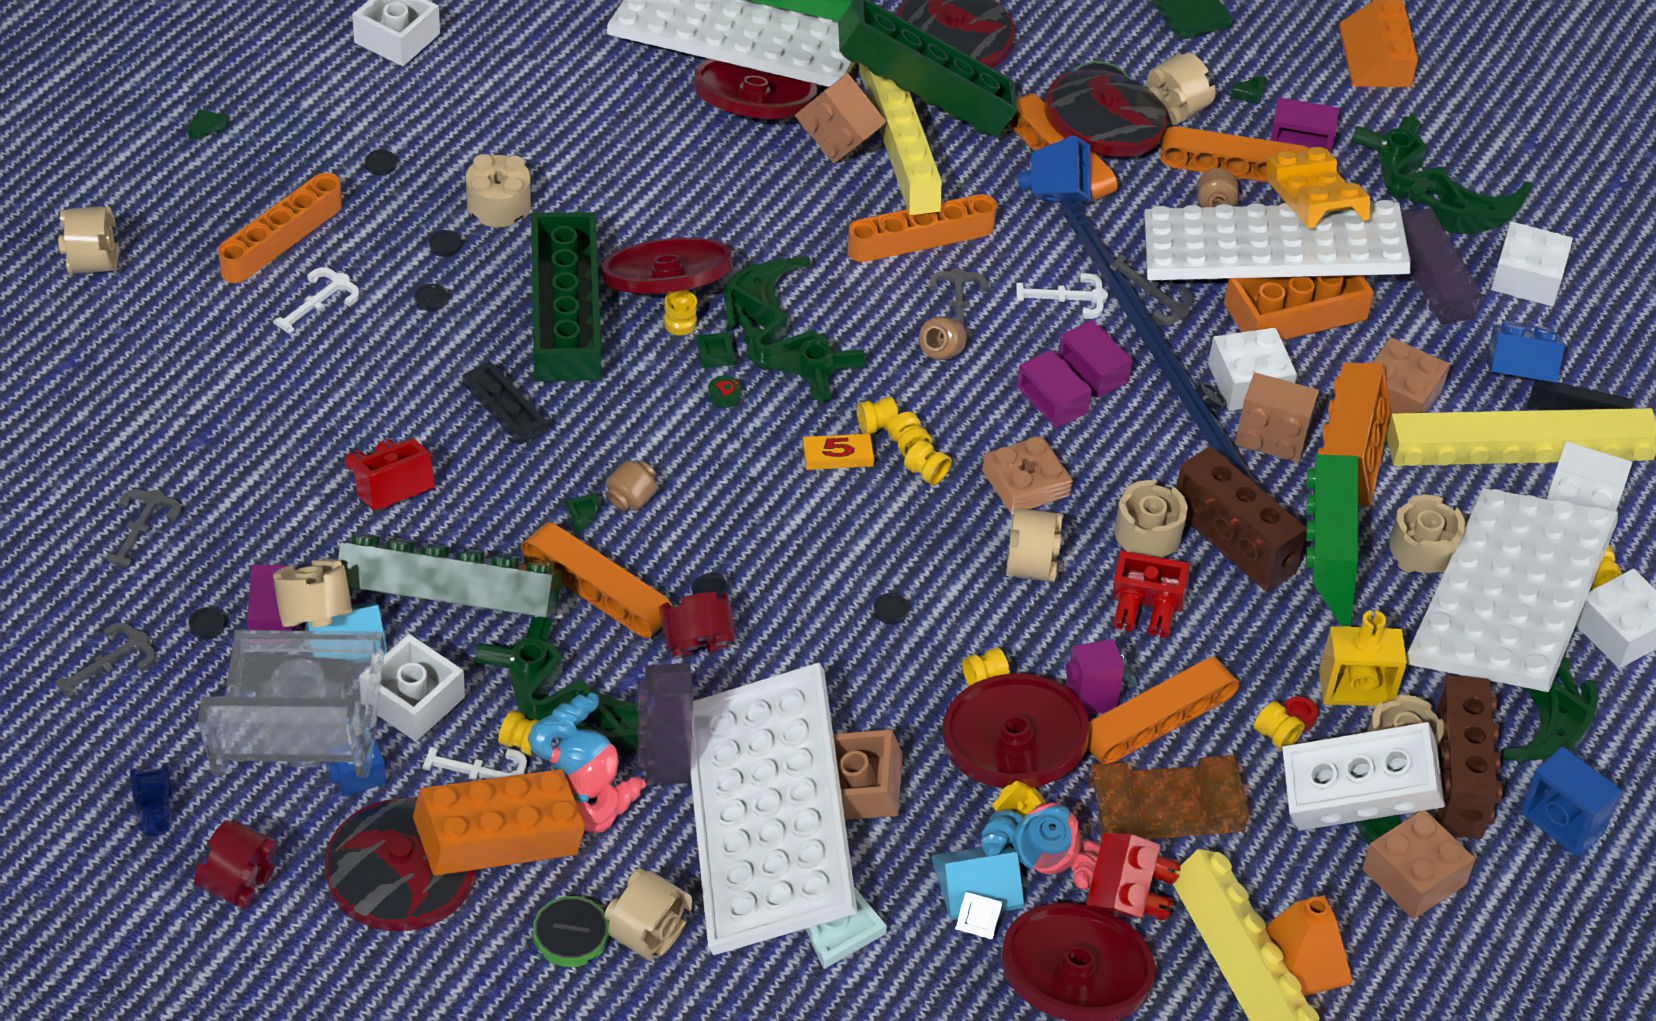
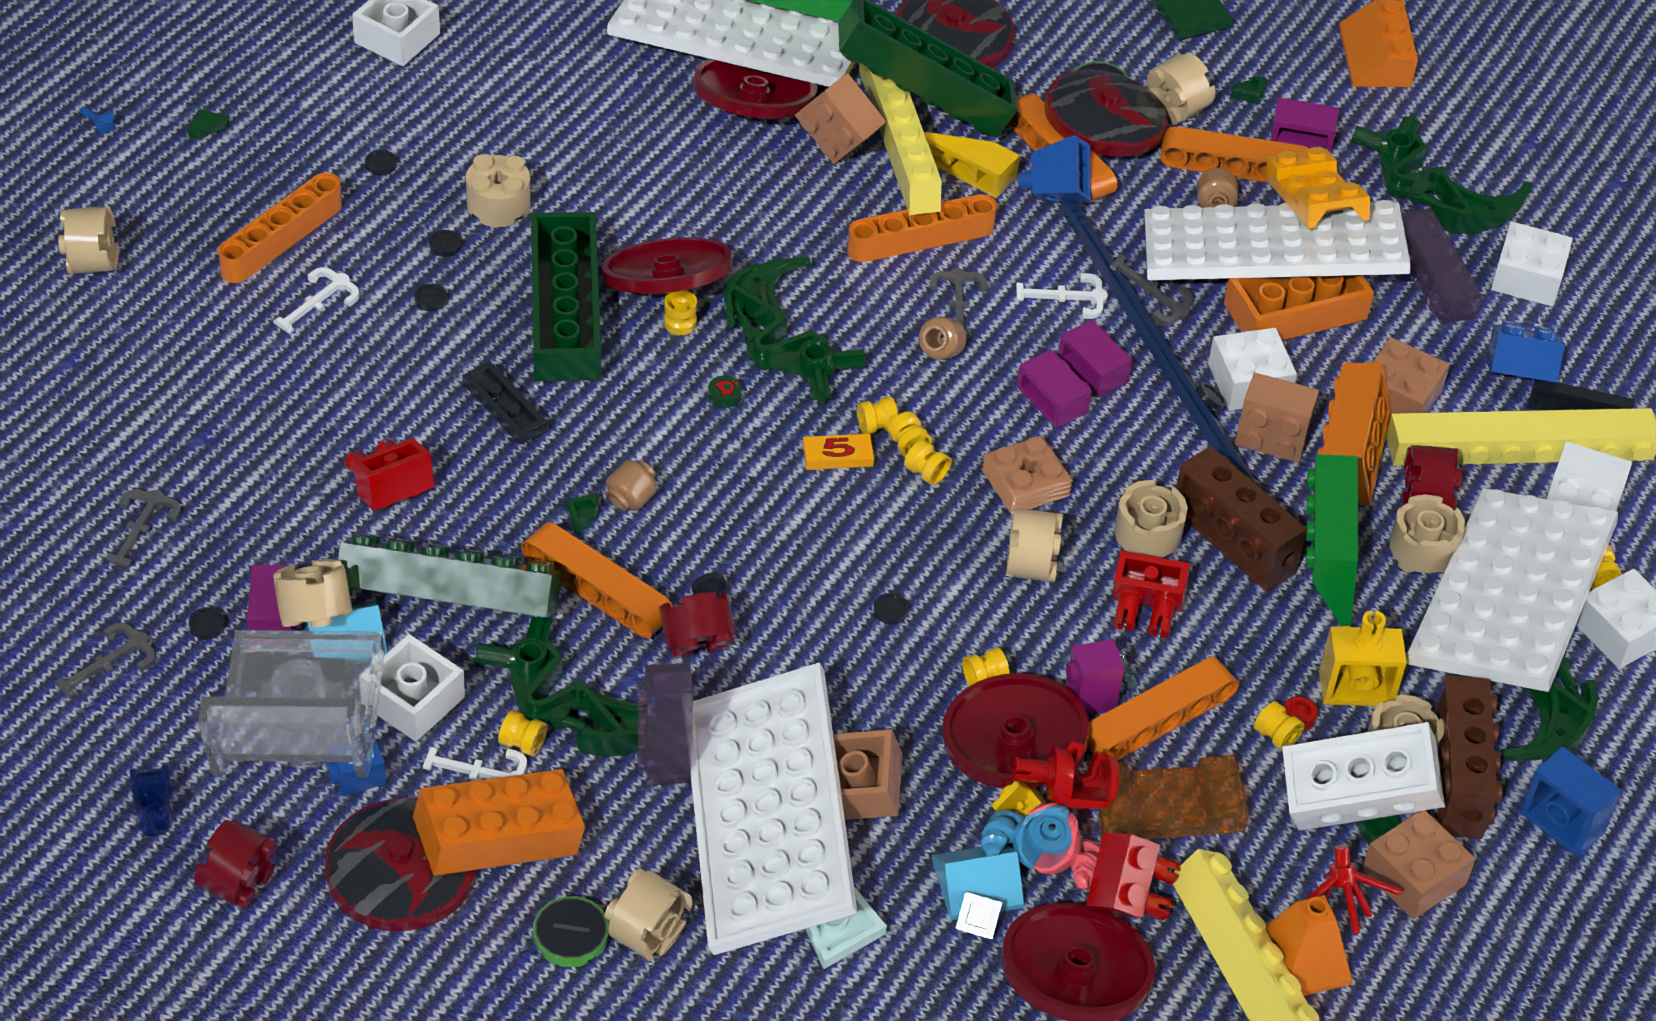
hair [528,693,646,834] -> none
dark green tile [696,333,734,368] -> none
none -> blue hand [80,106,117,134]
none -> yellow slope [924,132,1020,198]
none -> red piece [1012,738,1120,809]
none -> red plant [1304,845,1402,935]
none -> dark red brick [1401,445,1462,511]

